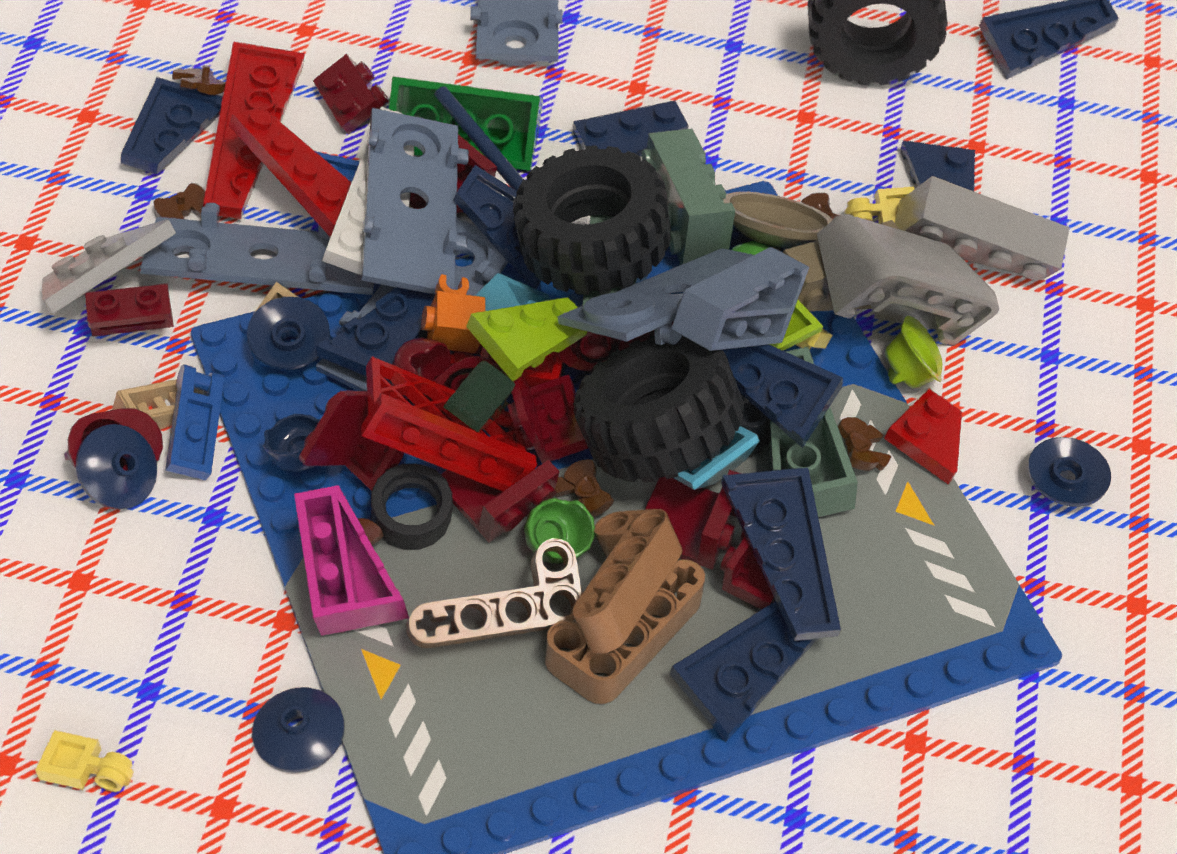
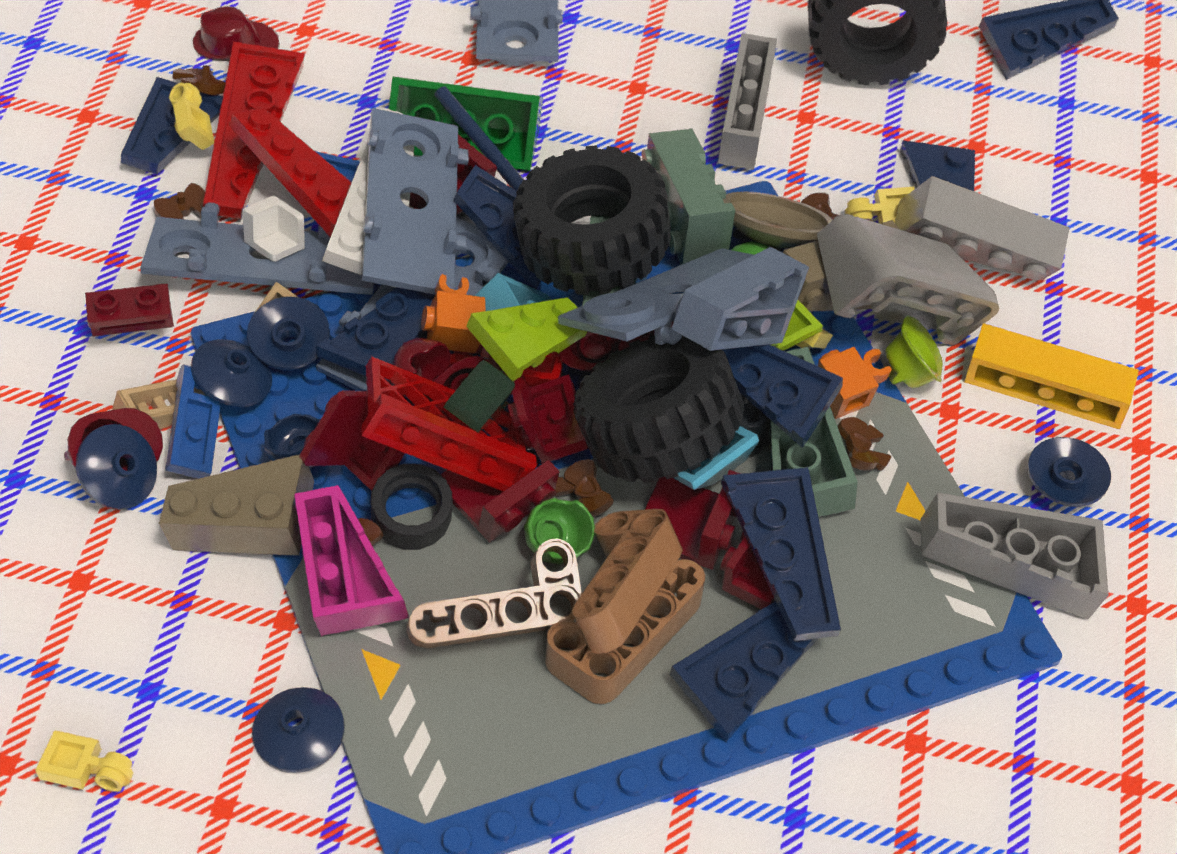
light grey wing [42,219,176,314] -> none
dark red bracket [313,53,390,134] -> none
dark blue wing [572,100,688,156] -> none
red wing [884,388,962,485] -> none
none -> dark tan wedge [159,454,315,555]
none -> light yellow plate [169,83,214,150]
none -> dark blue dish [191,339,272,407]
none -> dark red piece [193,6,280,60]
none -> white panel [243,195,305,261]
none -> light grey brick [718,33,777,170]
none -> orange brick [817,347,892,419]
none -> light grey wedge [921,492,1109,620]
none -> yellow brick [964,323,1139,430]

